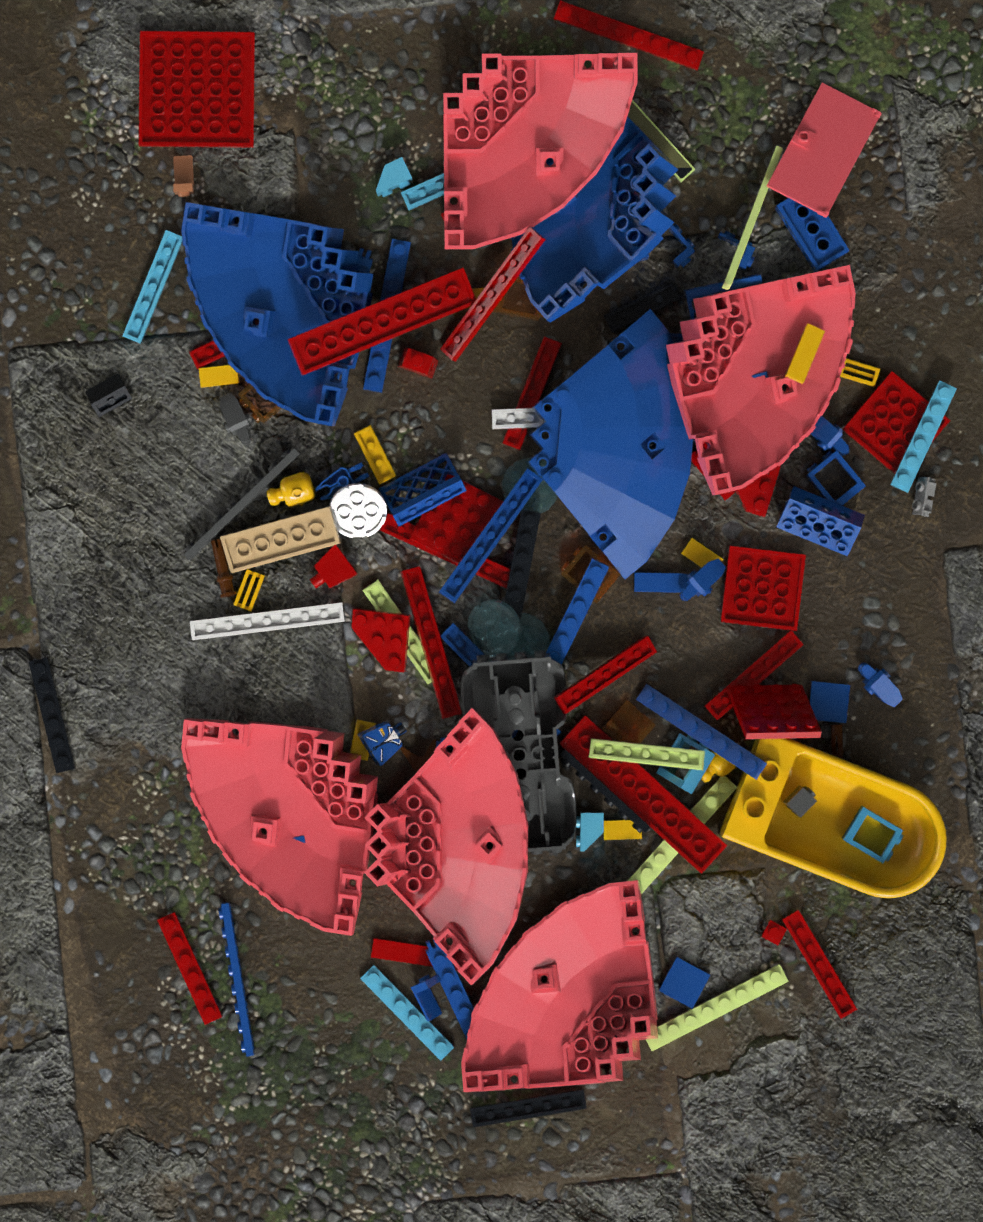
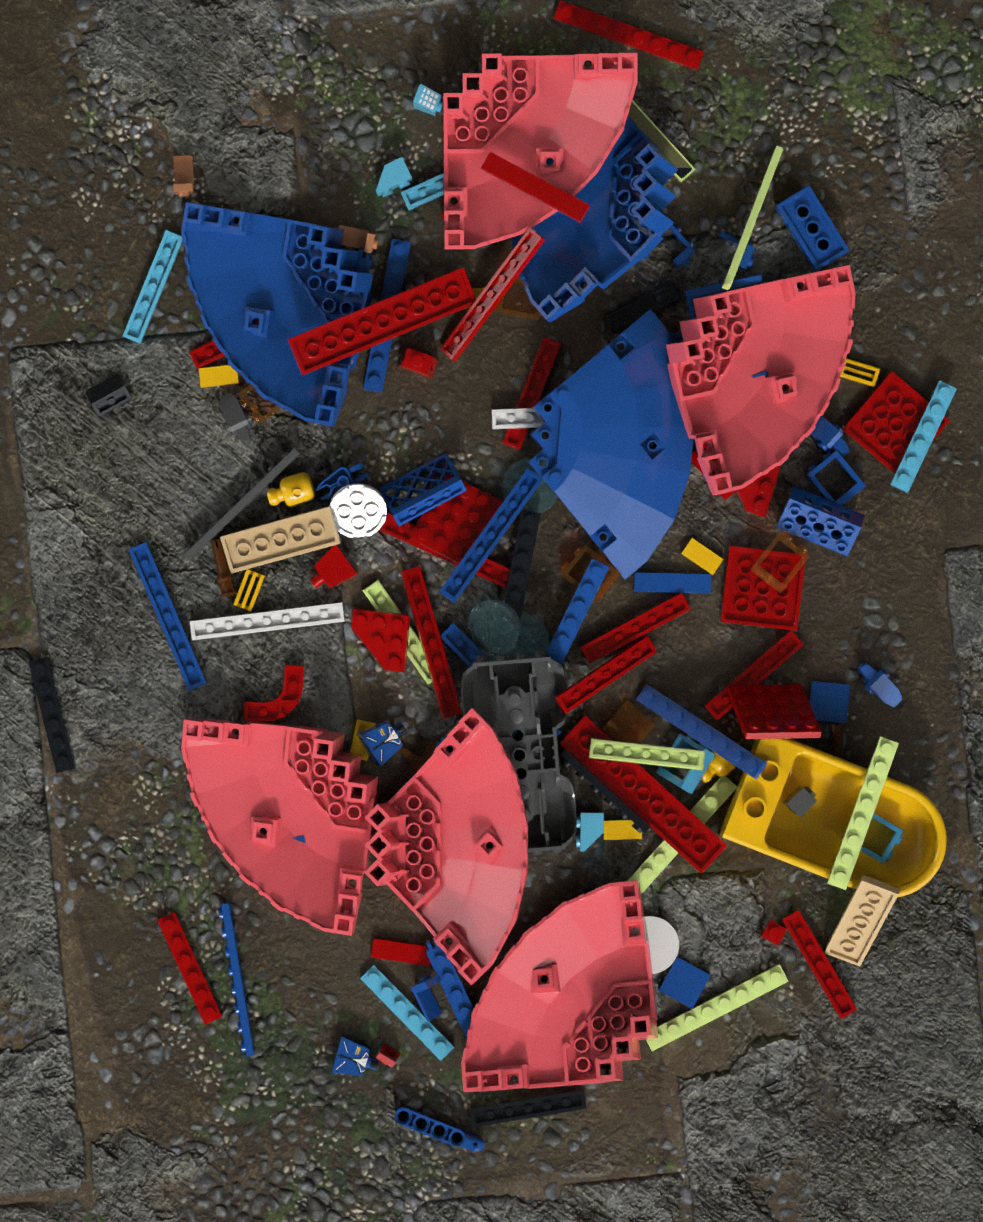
red plate [139,31,255,148] -> none
yellow tile [354,425,396,485] -> none
blue hinge [679,558,726,602] -> none
coral door [767,82,882,218] -> none
yellow tile [785,323,825,384] -> none
light grey hinge [912,477,937,517] -> none
none -> blue plate [128,542,207,691]
none -> red plate [244,665,304,722]
none -> blue torso [332,1035,379,1076]
none -> nougat bracket [339,225,379,253]
none -> red plate [376,1043,401,1068]
none -> blue piece [395,1106,485,1152]
none -> medium azure slope [413,84,443,116]
none -> red tile [481,152,590,223]
none -> red plate [580,593,691,664]
none -> white tile [633,916,679,974]
none -> clear orange window [750,532,810,593]
none -> tan plate [824,875,900,967]
none -> yellowish green plate [827,736,899,890]

